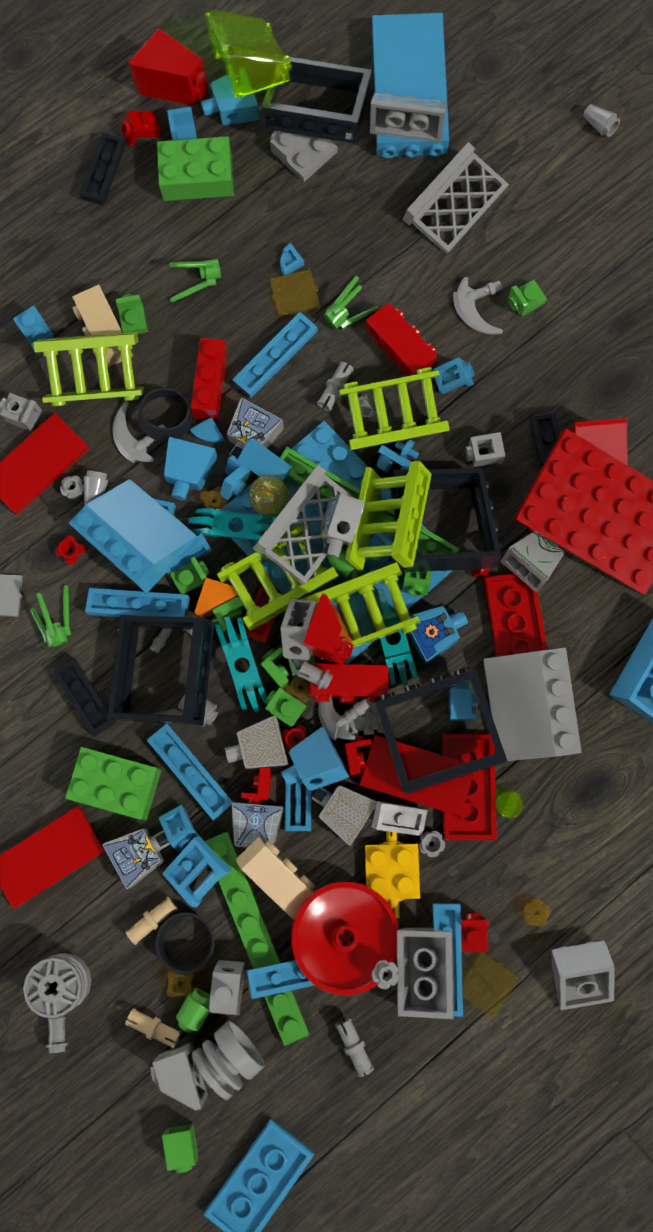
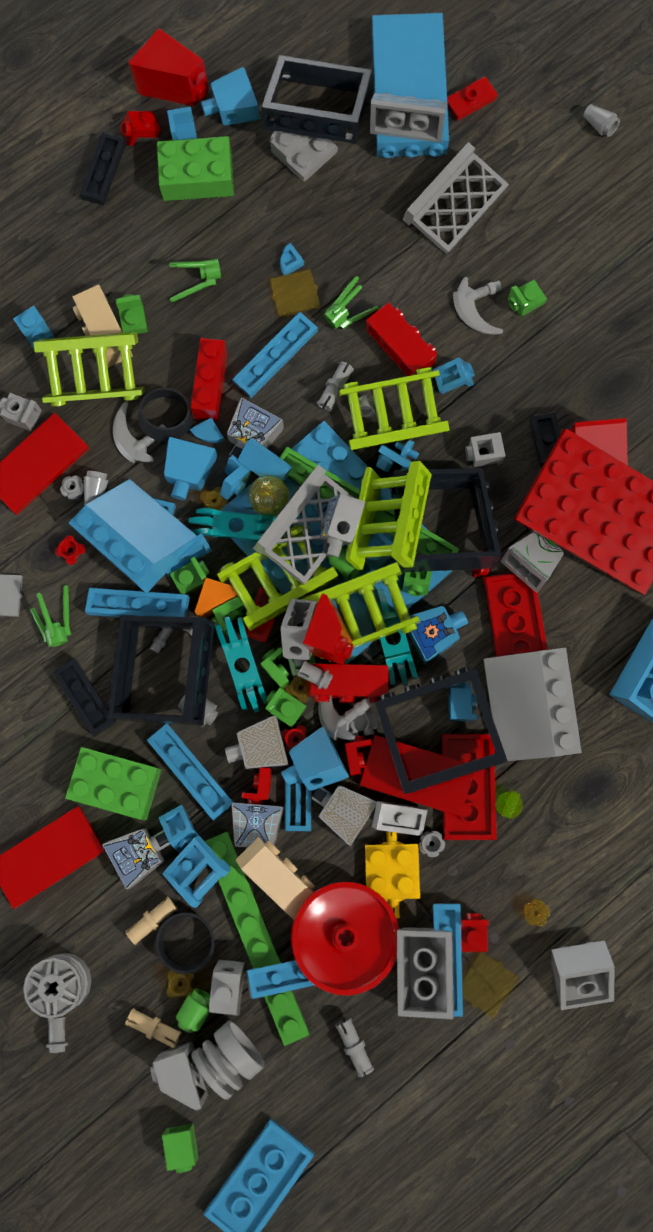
clear neon green windscreen [204,9,292,98] -> none
light grey plate [372,960,399,989] -> none
none -> red plate [447,77,498,121]

